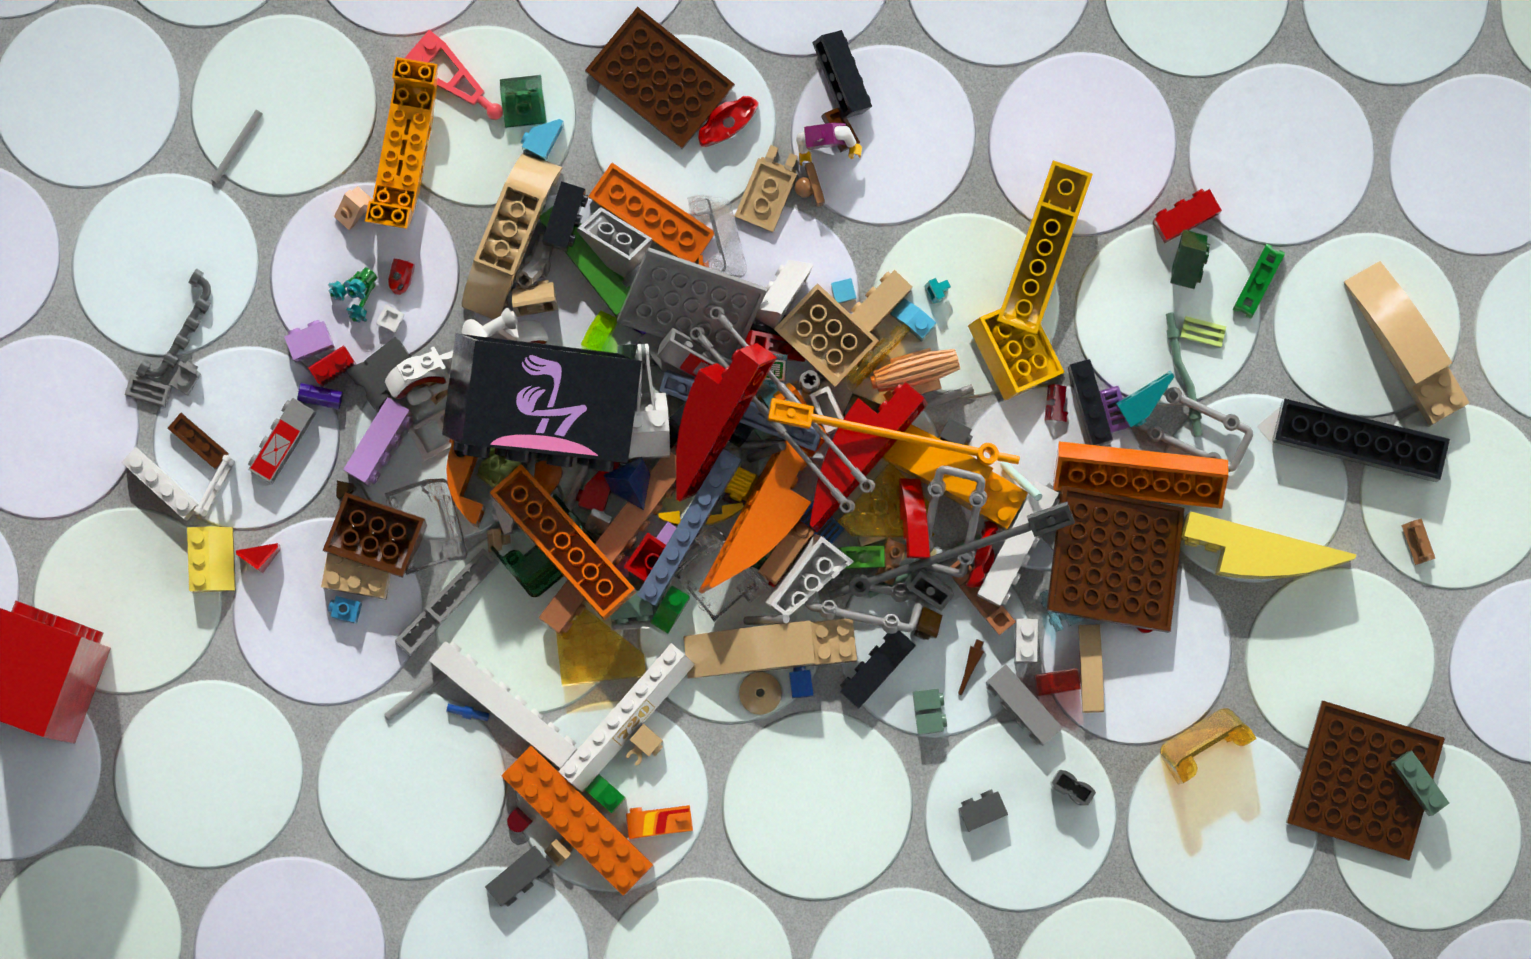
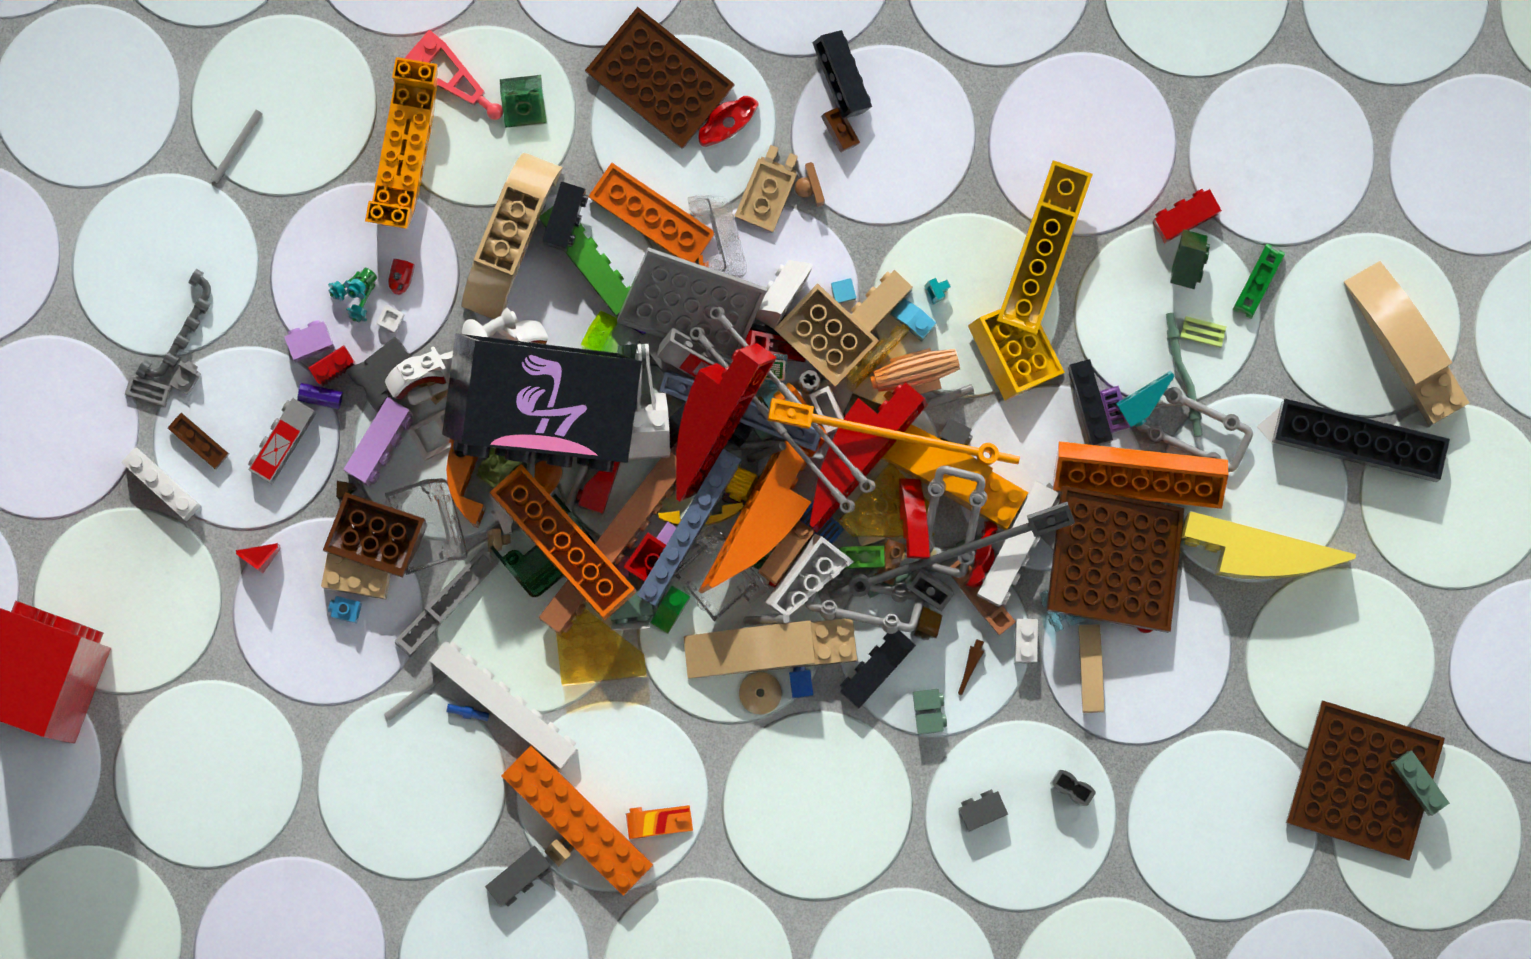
light yellow slope [187,526,235,593] -> none
white window [194,455,235,517] -> none
light nougat brick [334,186,372,230] -> none
dark red tile [507,807,533,832] -> none
tan slope [512,280,558,317] -> none
light grey piece [515,234,553,289] -> none
medium azure slope [521,119,564,161] -> none
white brick [558,643,695,792] -> none
light grey slope [577,207,652,278] -> none
light grey bracket [584,508,612,536] -> none
green slope [585,774,626,814] -> none
dark blue slope [604,457,651,510] -> none
tan brick [626,724,663,766] -> none
torso [796,123,862,166] -> none
light grey brick [986,664,1062,746] -> none
light aqua bar [1000,462,1042,501] -> none
clear red brick [1034,668,1081,697] -> none
dark red piece [1044,384,1068,422] -> none
clear yellow windscreen [1160,708,1256,784] -> none
medium nougat hinge [1401,518,1435,565] -> none

